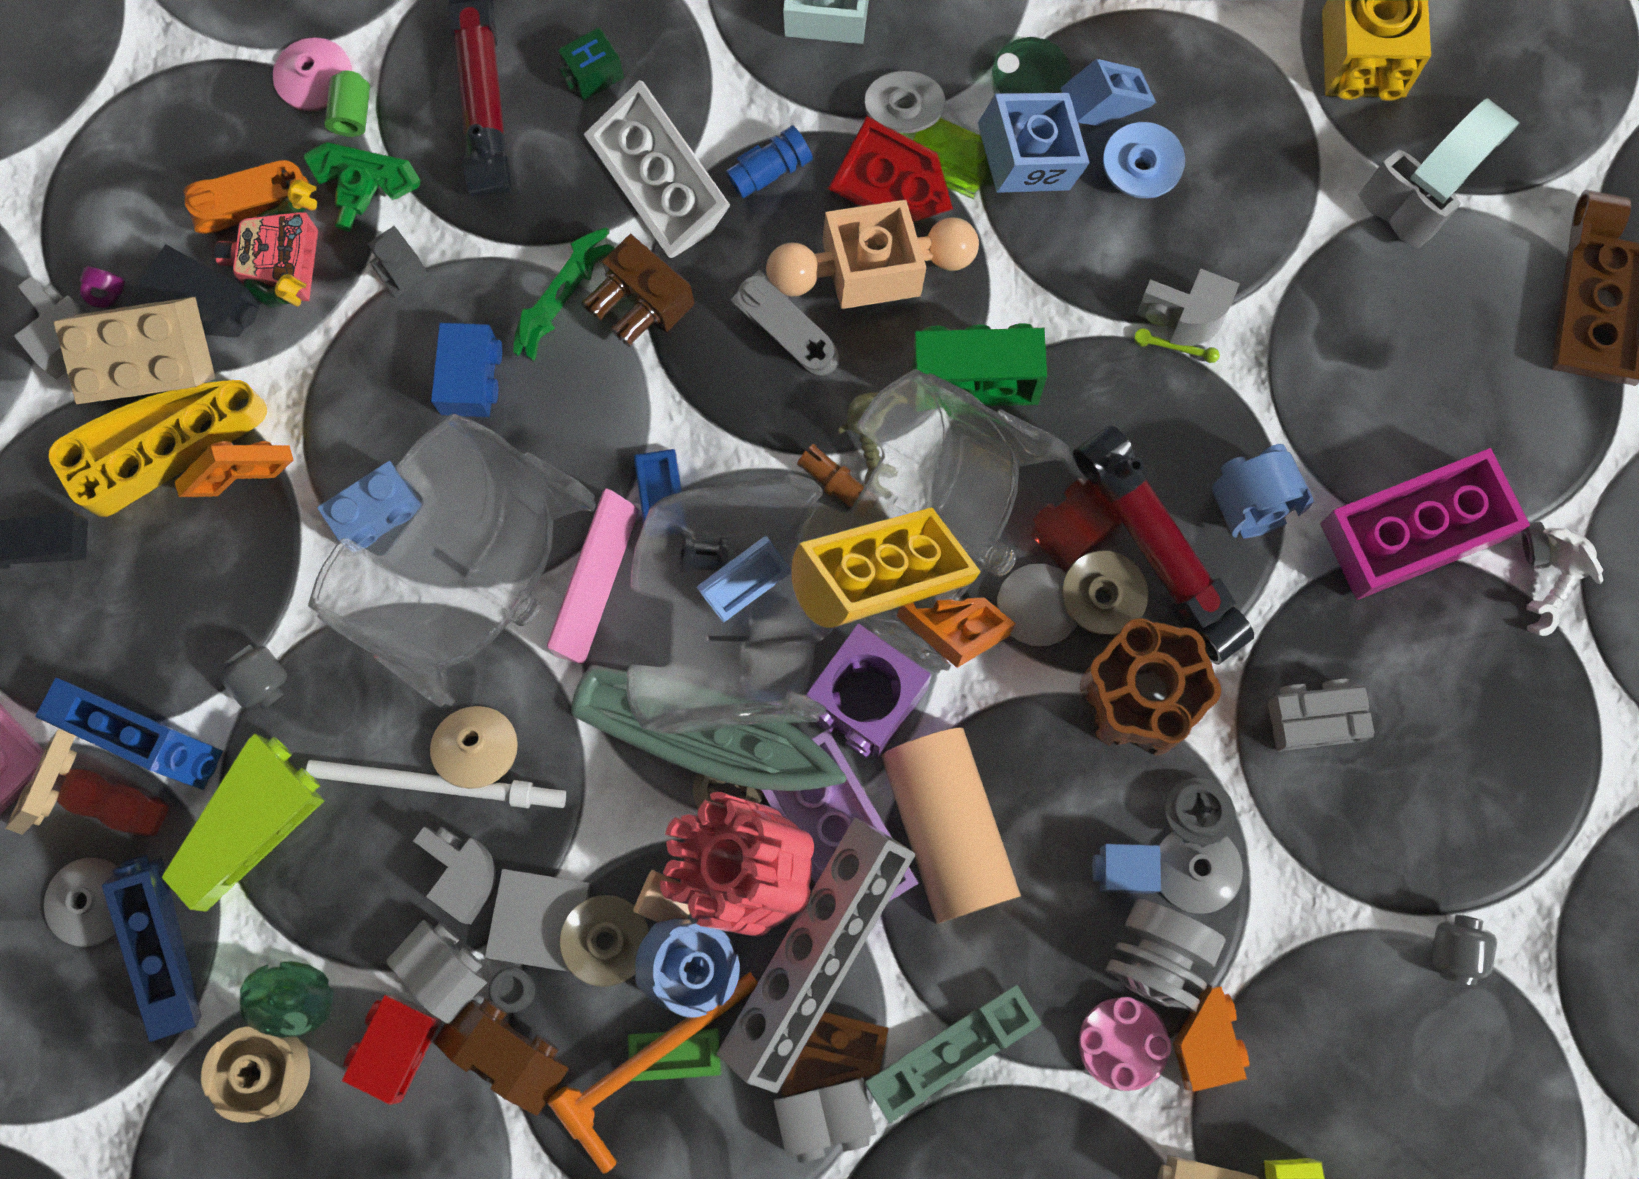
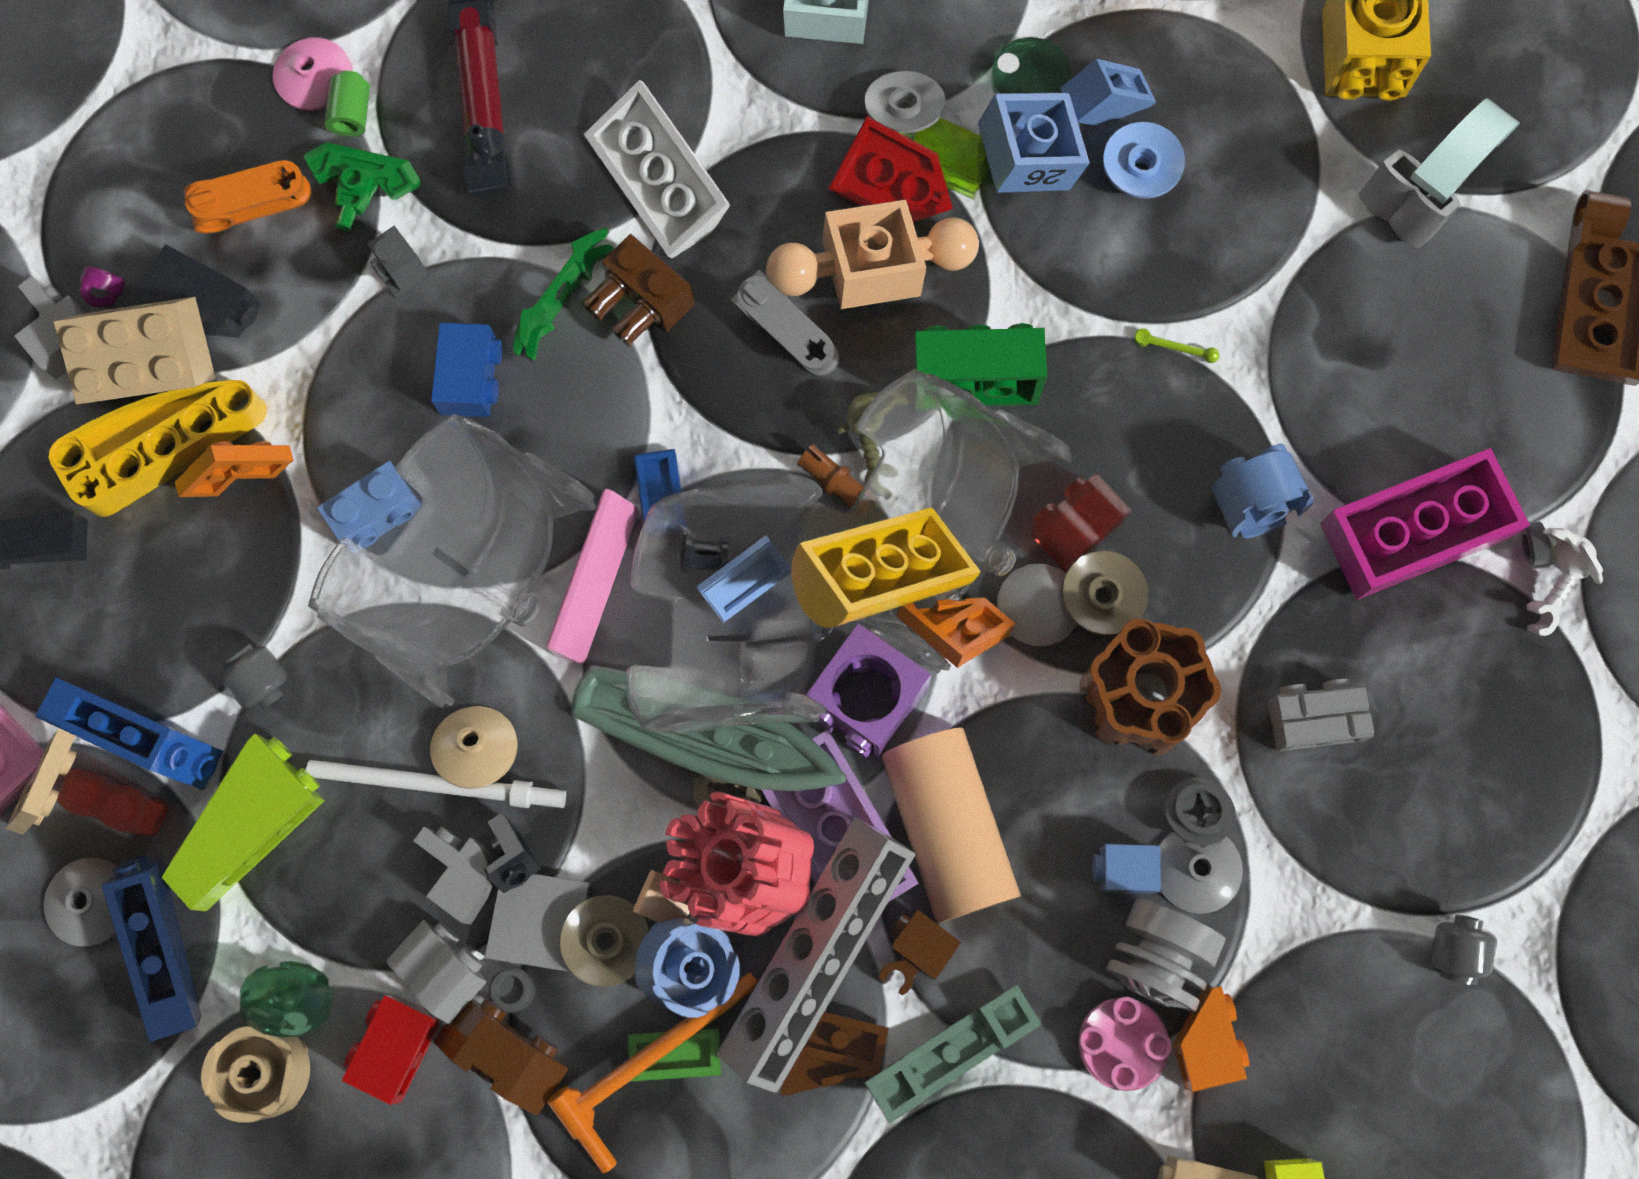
torso [215,179,318,308] -> none
dark green brick [558,27,625,100] -> none
blue axle [726,125,813,199] -> none
light grey brick [774,1077,877,1163] -> none
piece [1073,425,1254,665] -> none
light grey brick [1136,269,1240,346] -> none
none -> black bracket [484,812,541,893]
none -> reddish brown brick [879,910,962,995]

